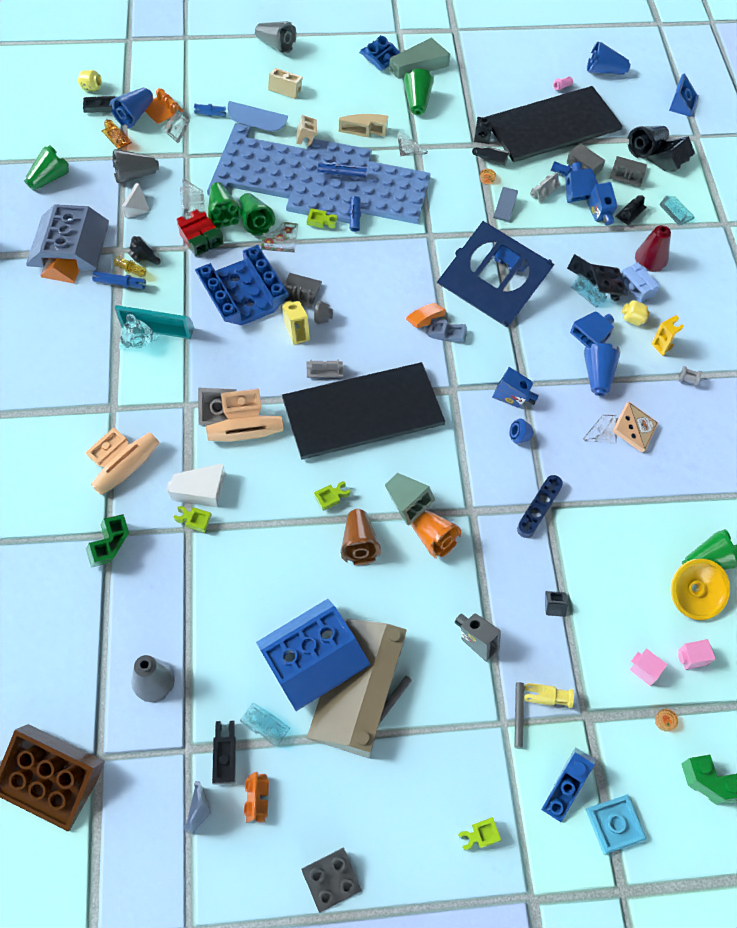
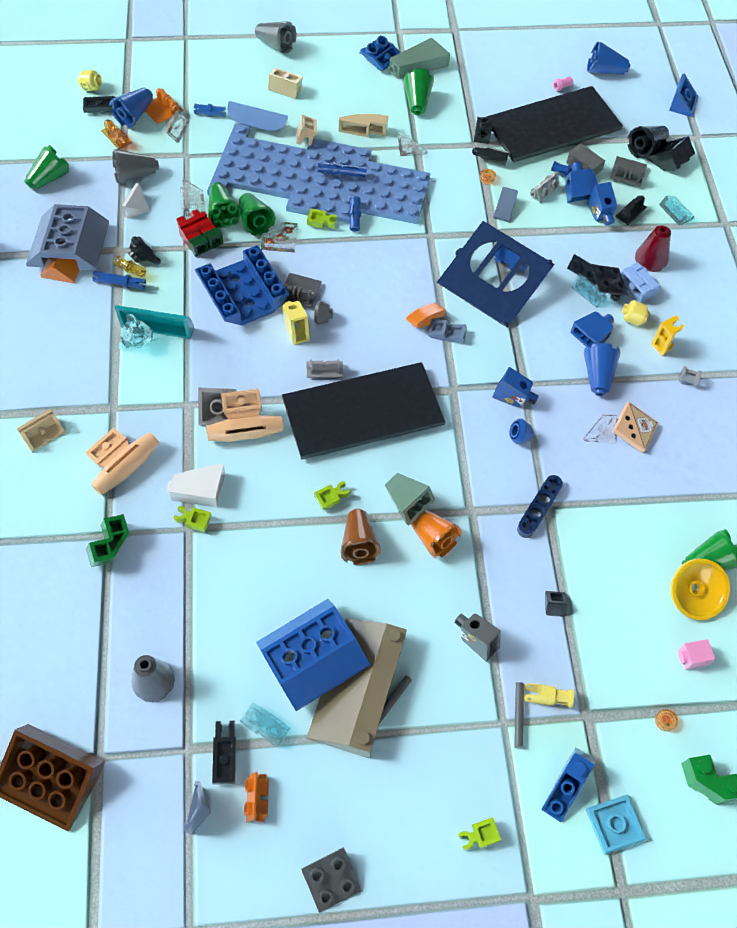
bright pink brick [630,648,668,686] -> none
none -> tan hinge [16,409,66,452]

